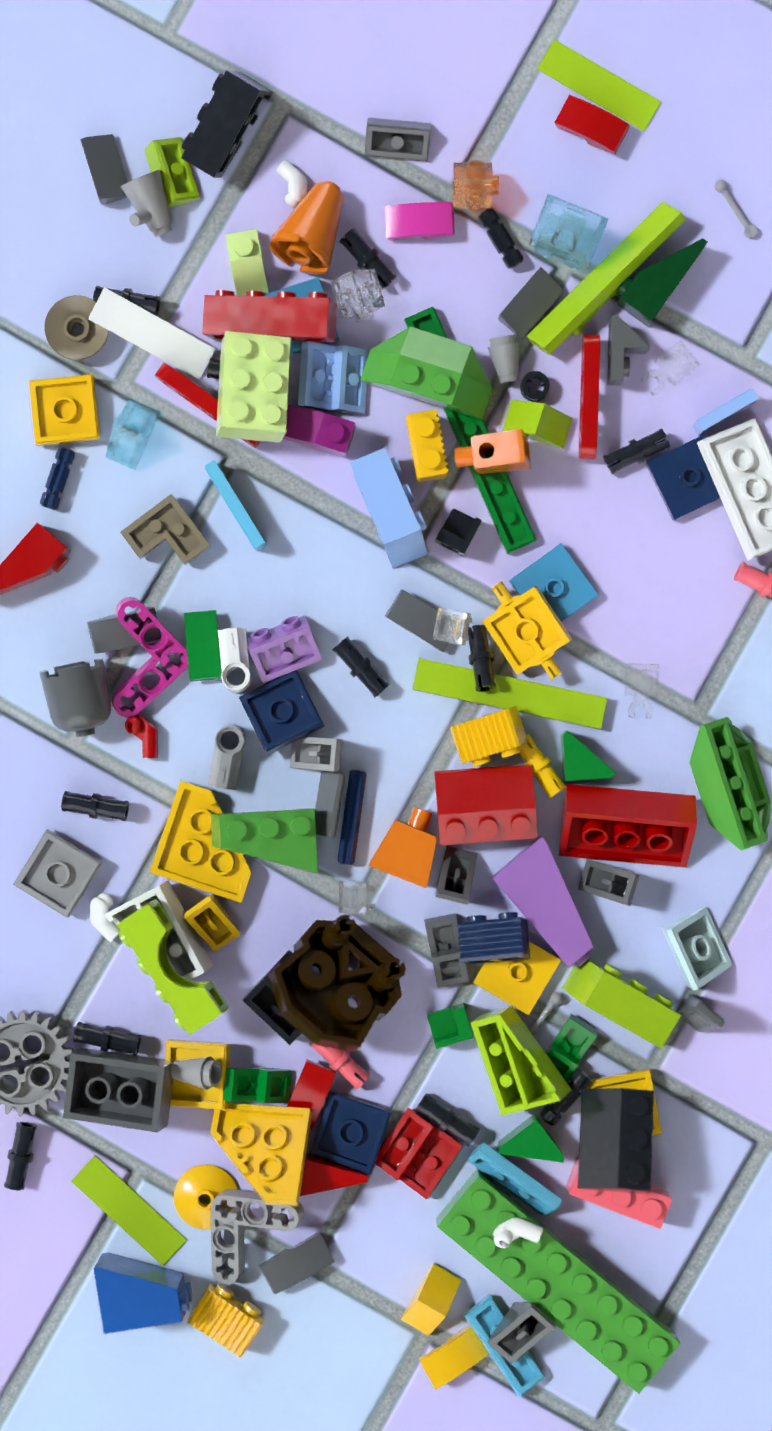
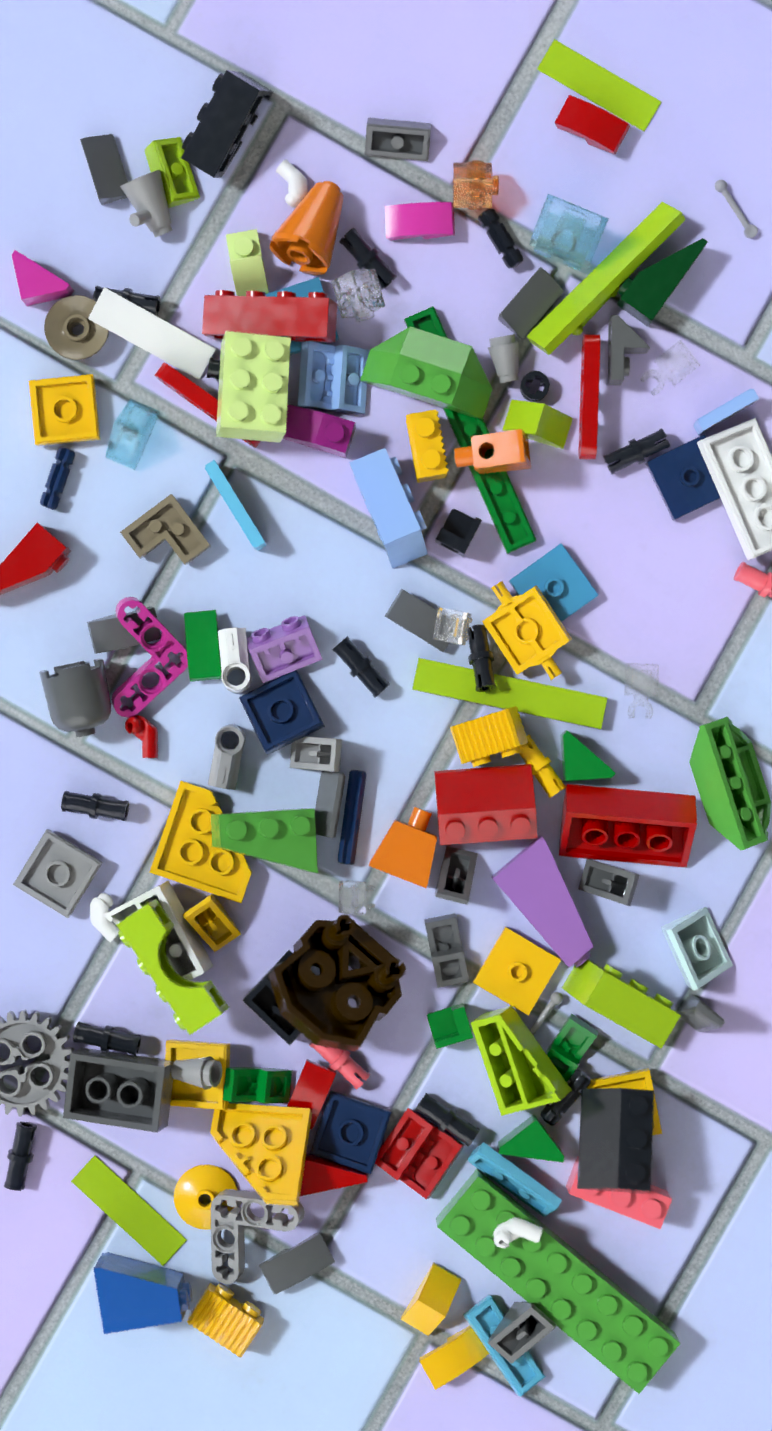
dark blue brick [458,912,530,965] -> none
none -> dark pink slope [12,250,74,306]

